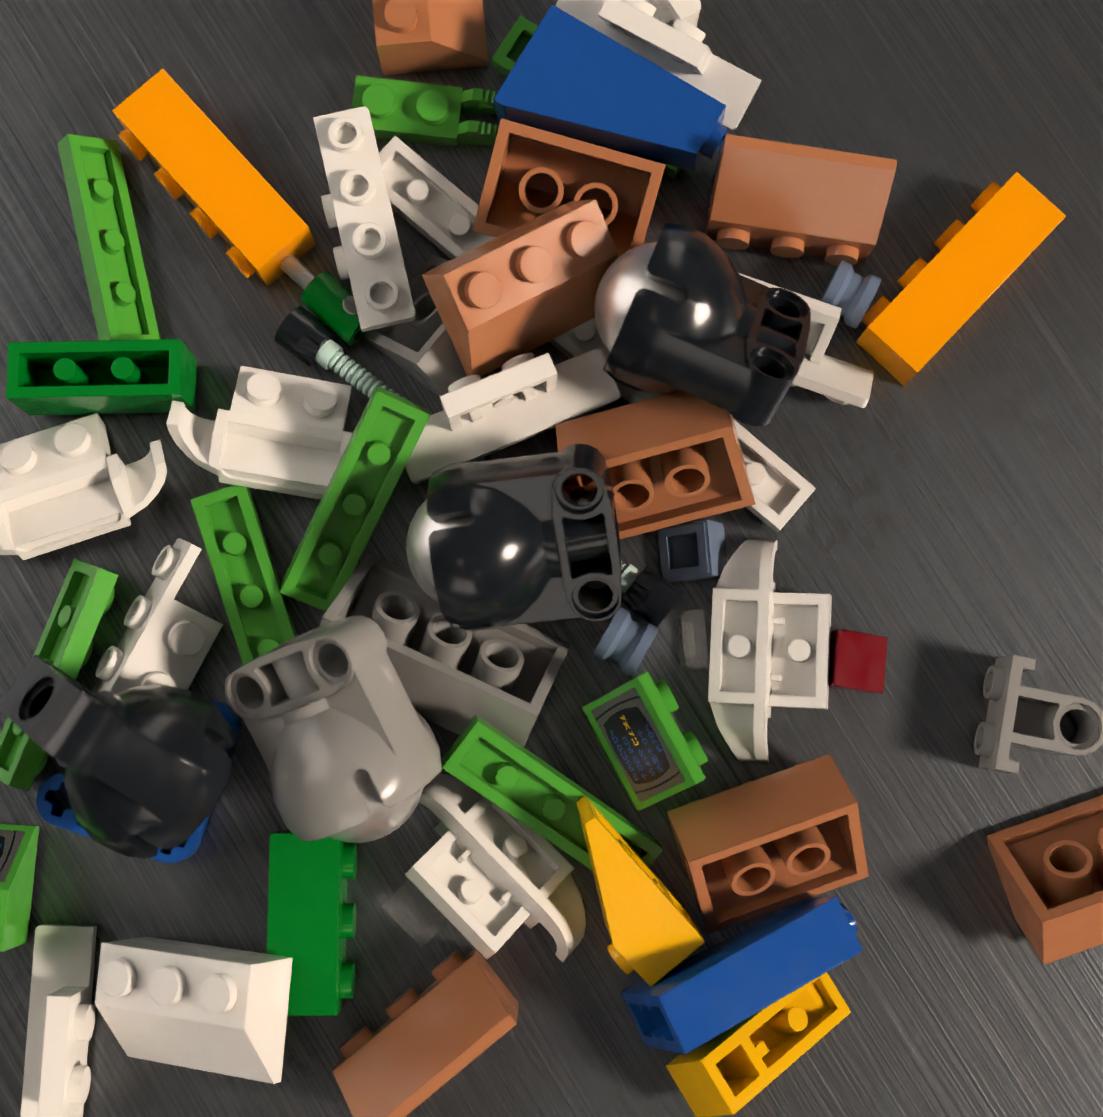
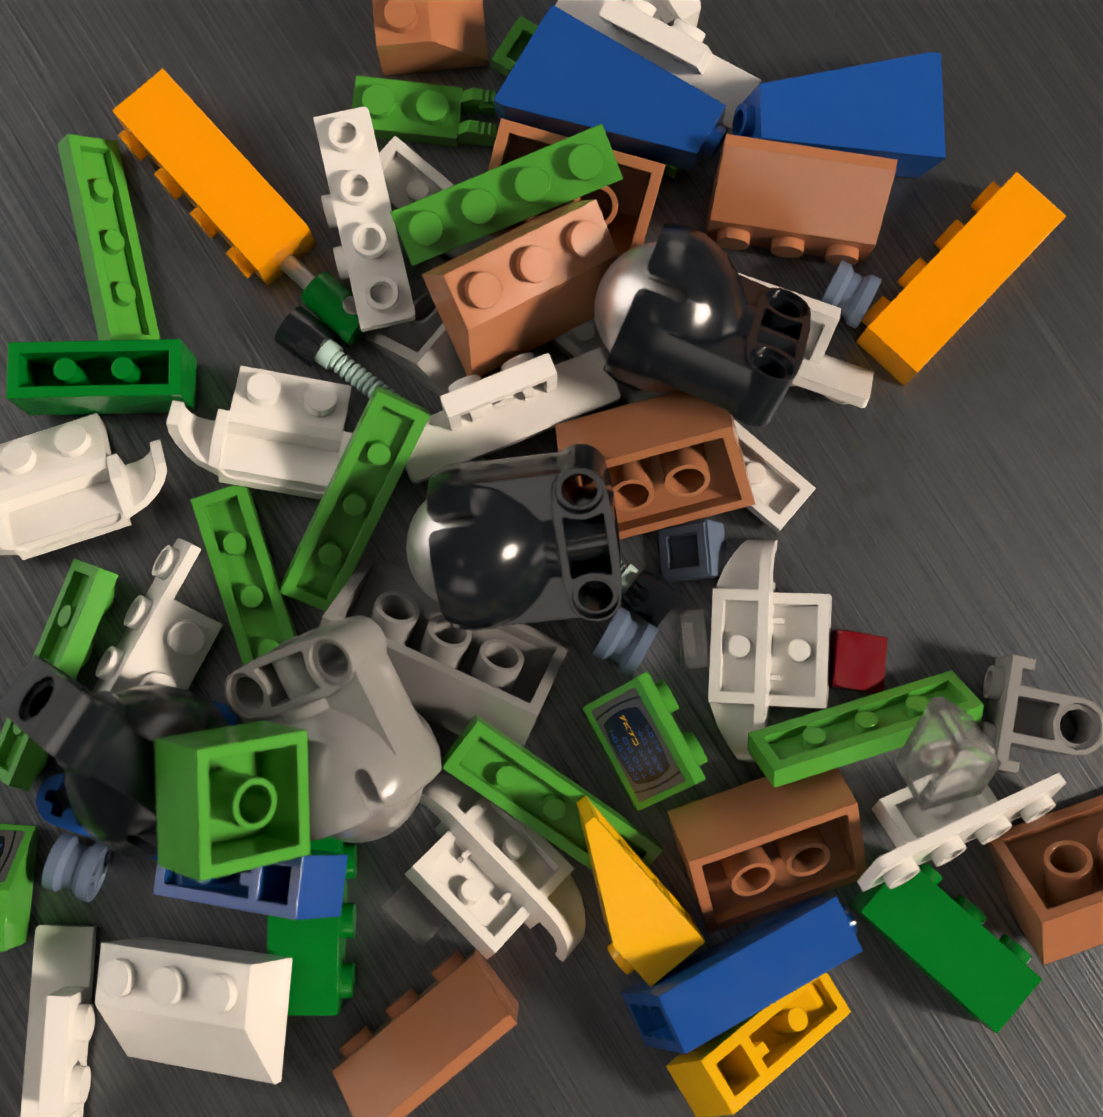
none -> sand blue wheel [42,833,112,903]
none -> blue slope [153,849,348,920]
none -> bright green brick [154,720,310,882]
none -> bright green plate [390,124,623,266]
none -> blue slope [732,52,946,178]
none -> bright green plate [747,670,984,788]
none -> green brick [849,862,1042,1034]
none -> white bracket [857,759,1066,892]
none -> clear slope [894,696,1002,811]

